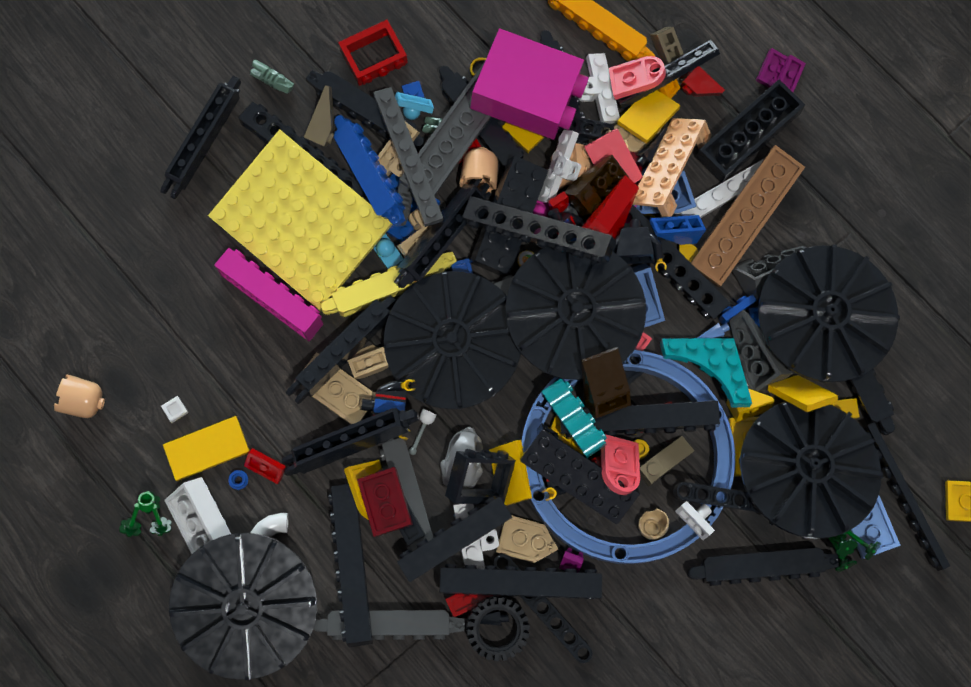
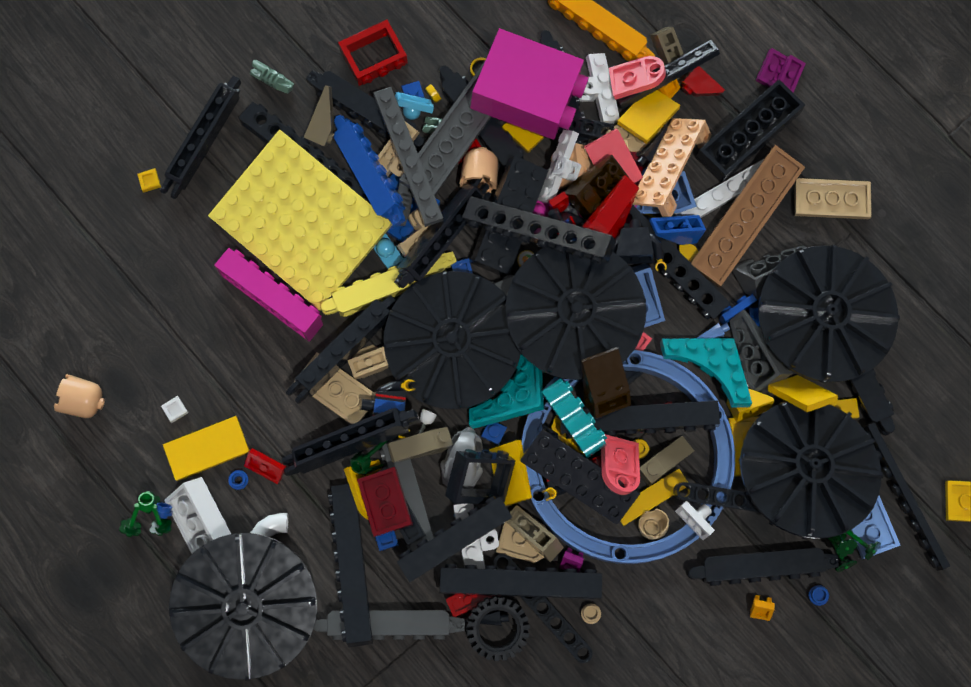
none -> yellow tile [137,169,161,193]
none -> blue plate [156,503,173,519]
none -> dark green plant [350,440,389,476]
none -> blue tile [375,531,399,551]
none -> dark tan slope [387,427,453,463]
none -> yellow tile [425,84,441,103]
none -> teal plate [469,354,544,429]
none -> blue plate [481,423,507,446]
none -> dark tan slope [506,505,564,562]
none -> tan plate [581,604,601,624]
none -> yellow tile [620,469,688,526]
none -> light orange tile [750,595,775,621]
none -> tan plate [794,178,871,219]
none -> blue plate [808,585,829,606]

